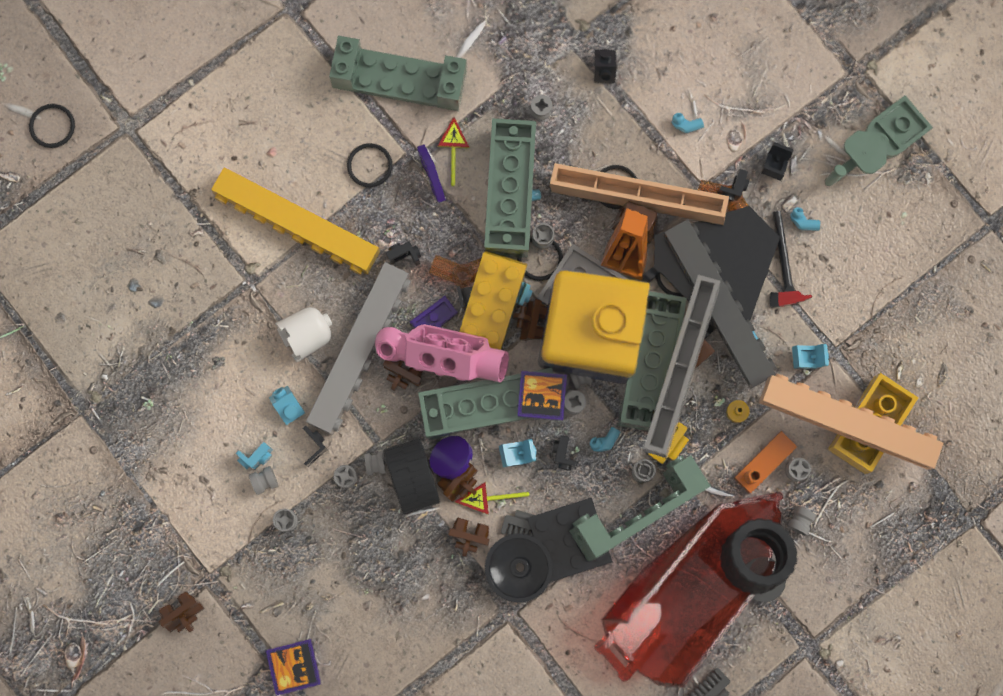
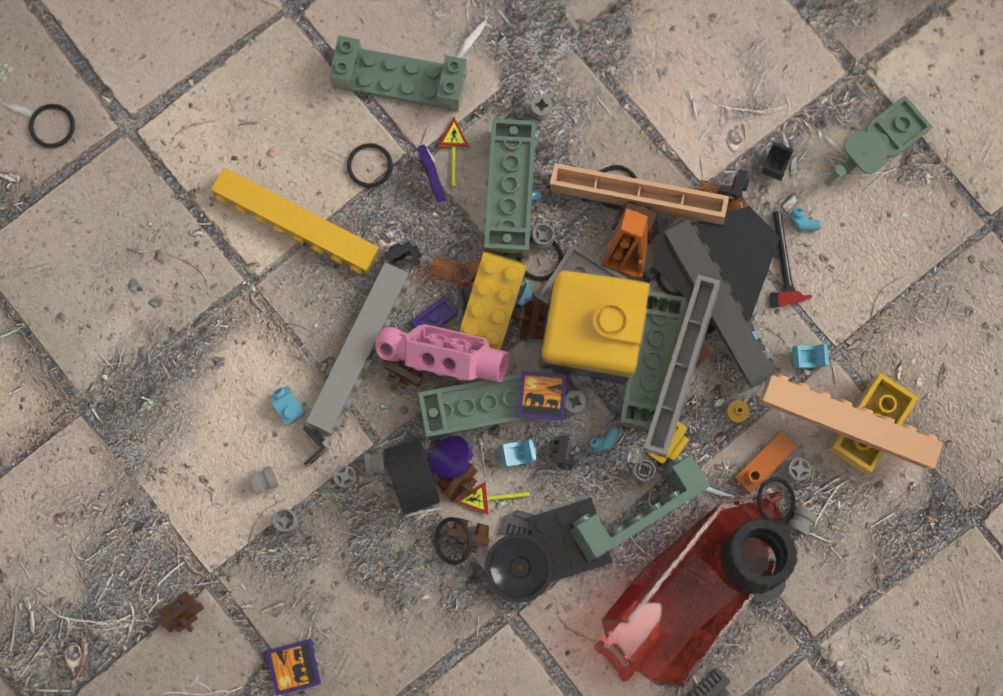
medium azure bracket [235,442,273,470] -> none
white cylinder [275,307,332,362] -> none
black bracket [594,49,617,83] -> none
medium azure arm [672,113,704,133] -> none
none -> black tyre [434,517,472,565]
none -> black tyre [757,477,796,524]

